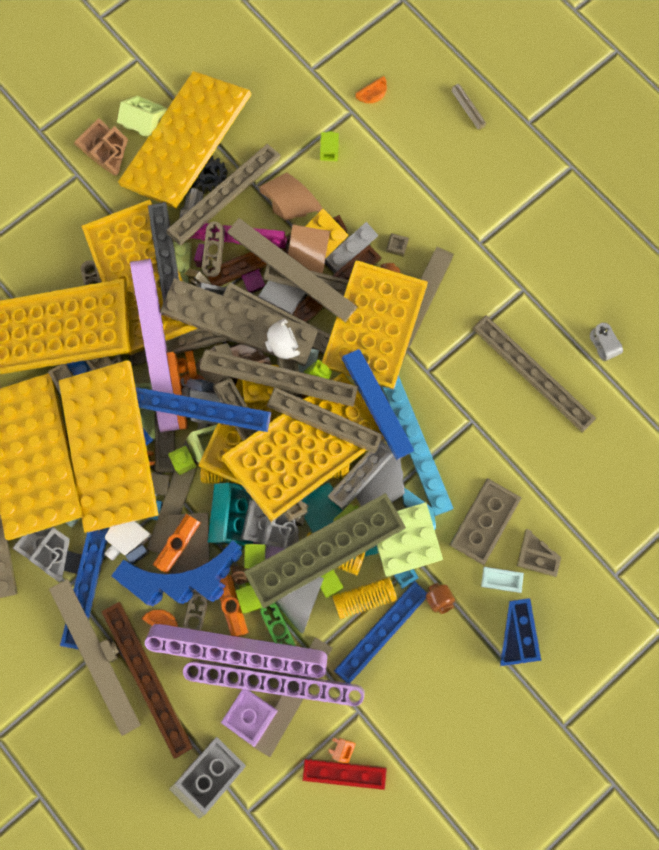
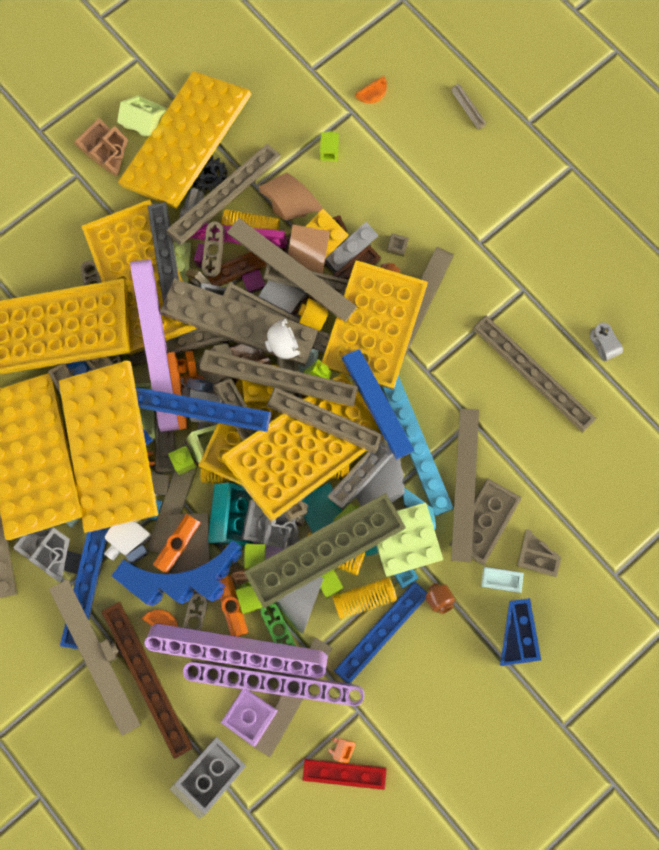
none -> yellow piece [221,209,280,231]
none -> yellow brick [298,298,329,331]
none -> dark tan tile [451,409,479,563]

